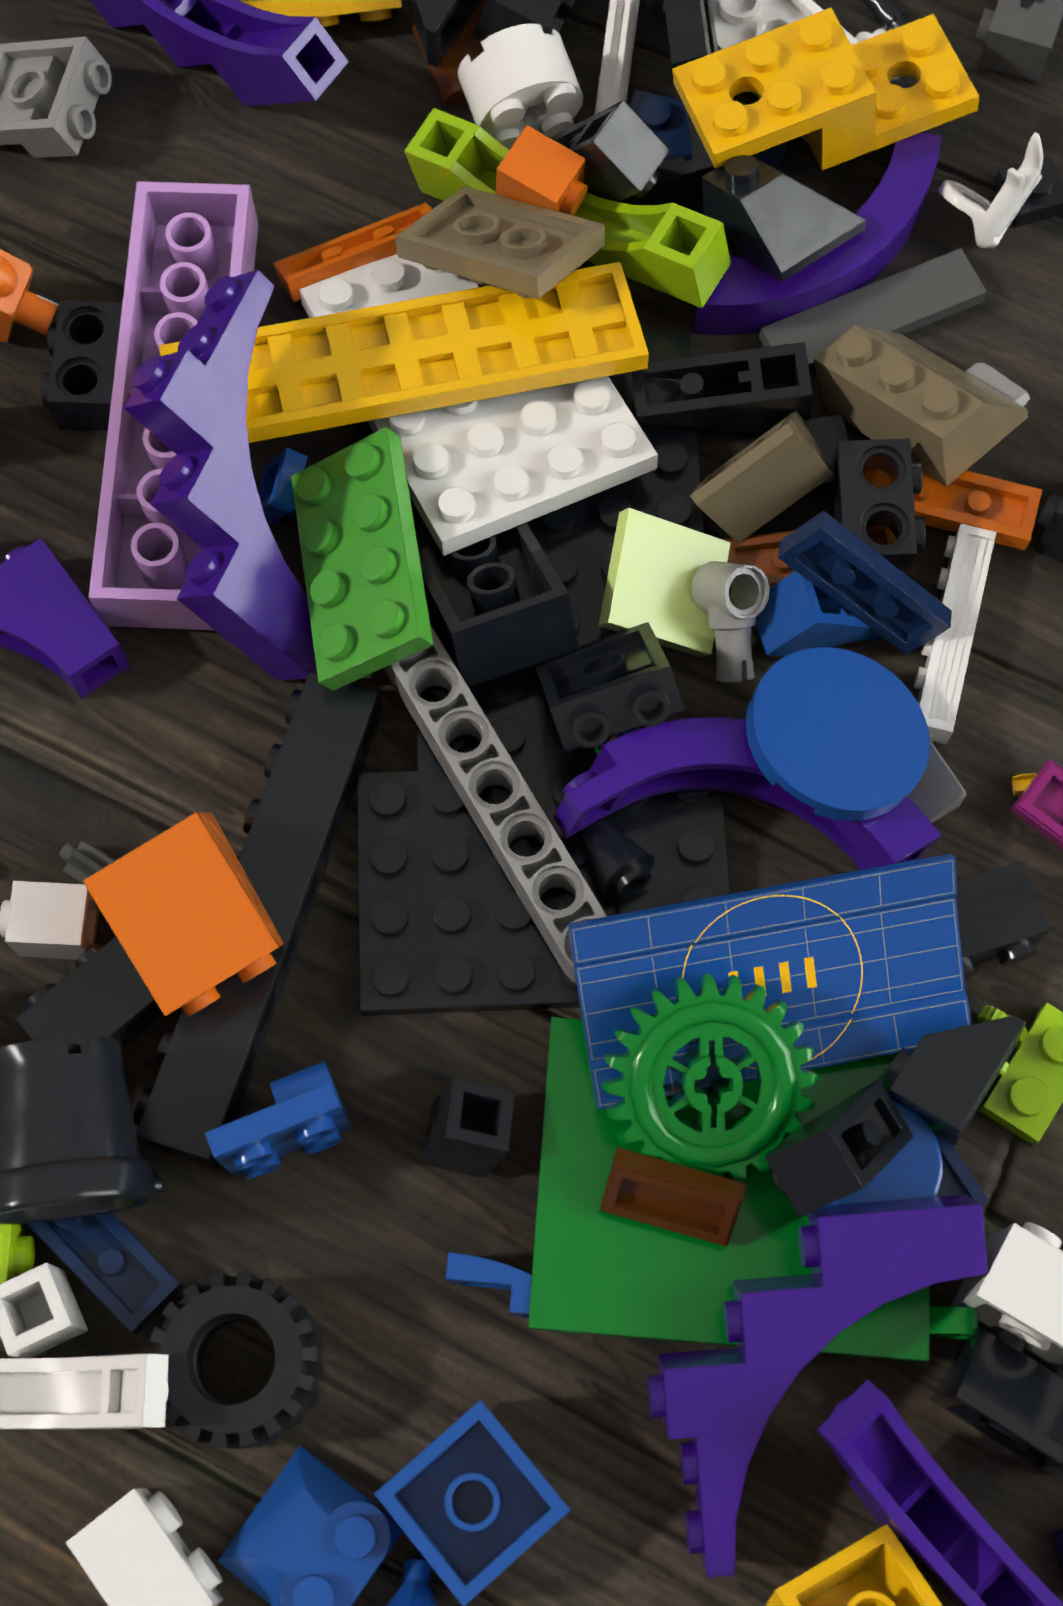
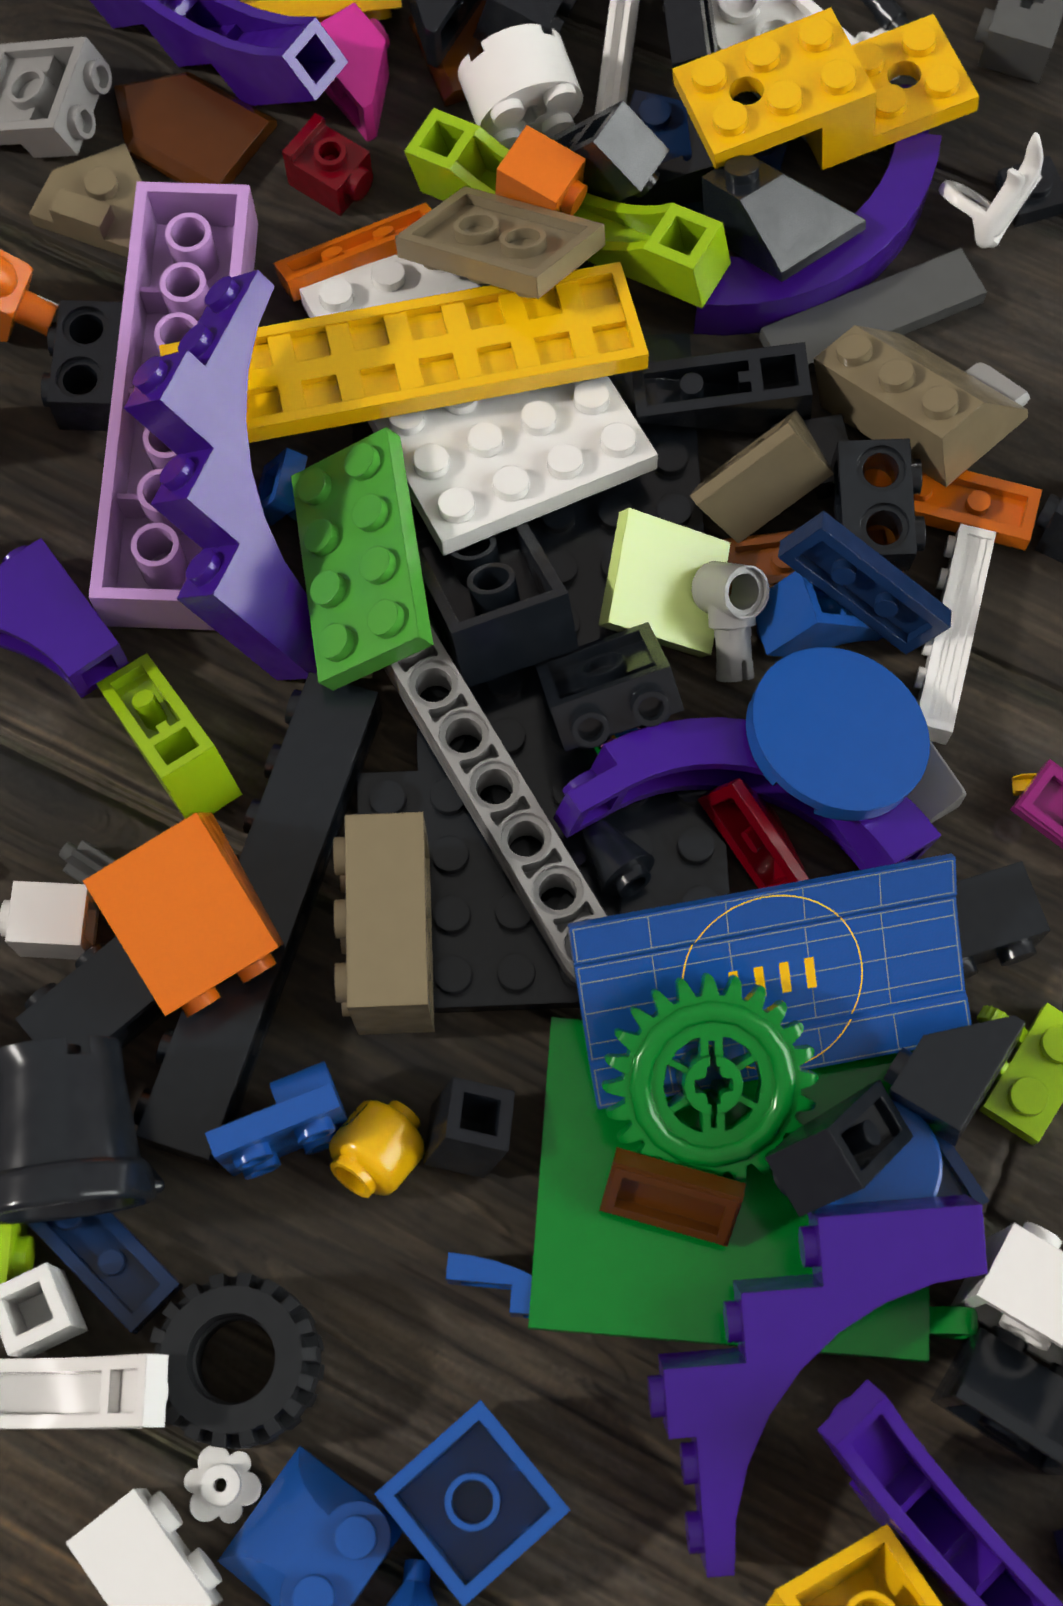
none -> dark tan plate [29,143,142,258]
none -> lime slope [96,653,243,819]
none -> reddish brown tile [114,72,277,184]
none -> white plant [184,1445,262,1523]
none -> dark red brick [282,113,373,216]
none -> dark pink slope [321,2,390,142]
none -> yellow head [329,1100,425,1198]
none -> dark tan brick [333,812,435,1035]
none -> dark red slope [697,778,809,889]

